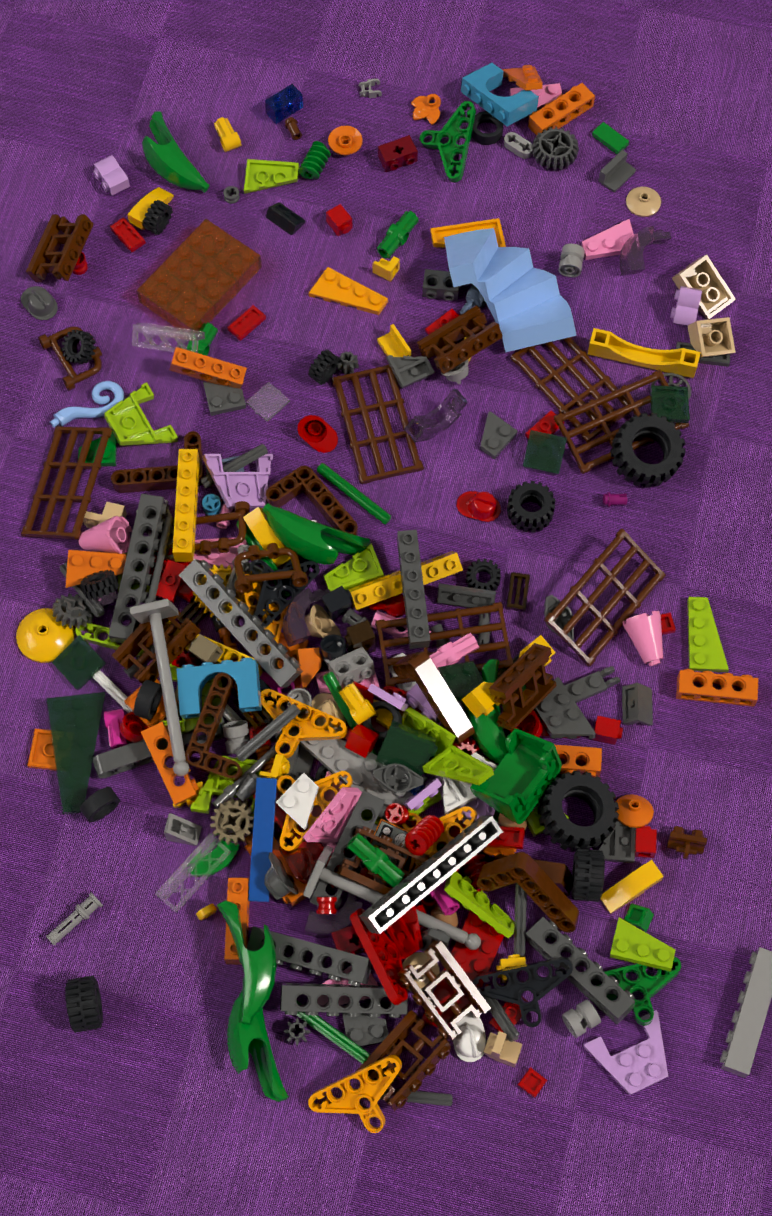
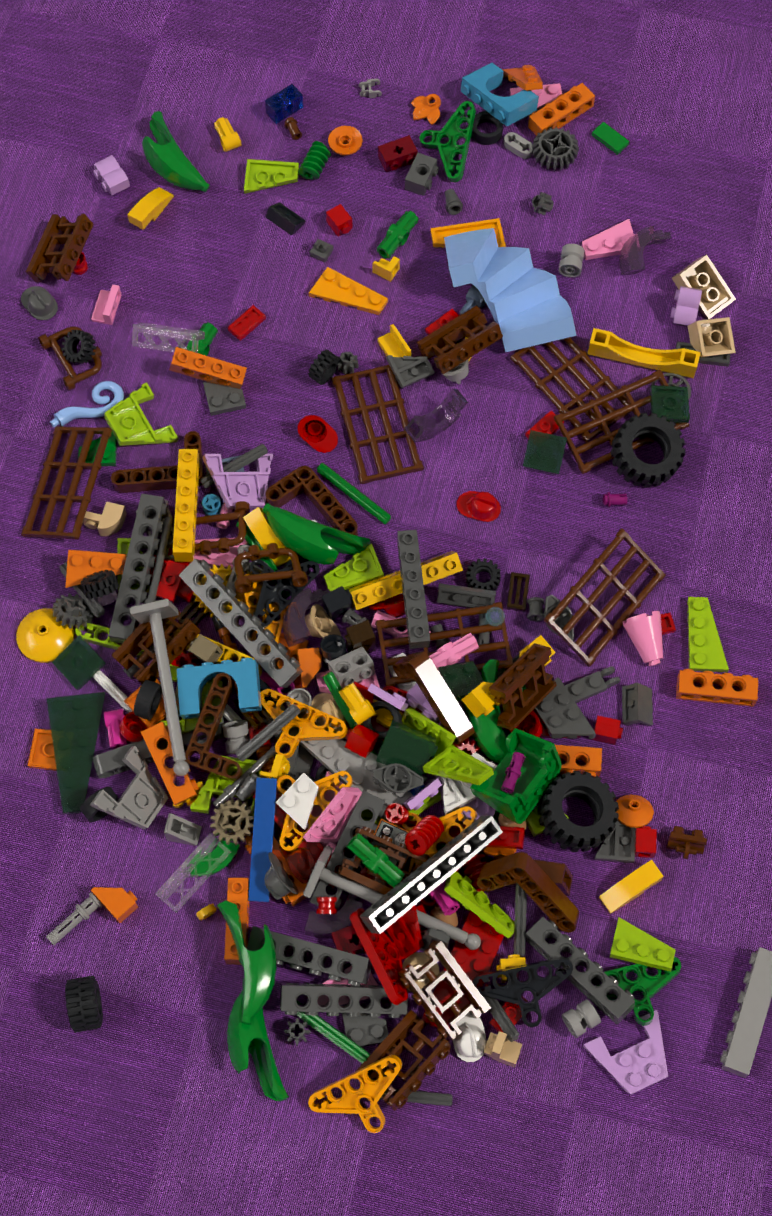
bright pink cone [78,516,132,554] -> none
red plate [110,217,146,253] -> none
clear orange brick [137,219,262,338] -> none
black tyre [143,200,173,235] -> none
dark grey bush [223,186,240,204] -> none
clear piece [246,382,290,422] -> none
dark grey brick [422,269,459,301] -> none
dark grey wing [480,411,518,460] -> none
black tyre [507,481,556,533] -> none
red tile [518,1067,547,1098] -> none
black tyre [571,848,605,902] -> none
dark grey panel [598,150,636,192] -> none
green slope [624,903,654,932] -> none
tan dish [626,187,661,217] -> none
none -> light grey wing [90,745,168,829]
none -> bright pink panel [91,284,122,325]
none -> orange slope [91,887,138,923]
none -> dark grey tile [310,239,334,262]
none -> dark grey brick [405,153,439,196]
none -> dark grey cone [445,189,463,215]
none -> clear light blue plate [486,607,505,626]
none -> magenta pin [501,752,525,794]
none -> dark grey bush [527,597,545,621]
none -> dark grey gear [532,192,554,215]

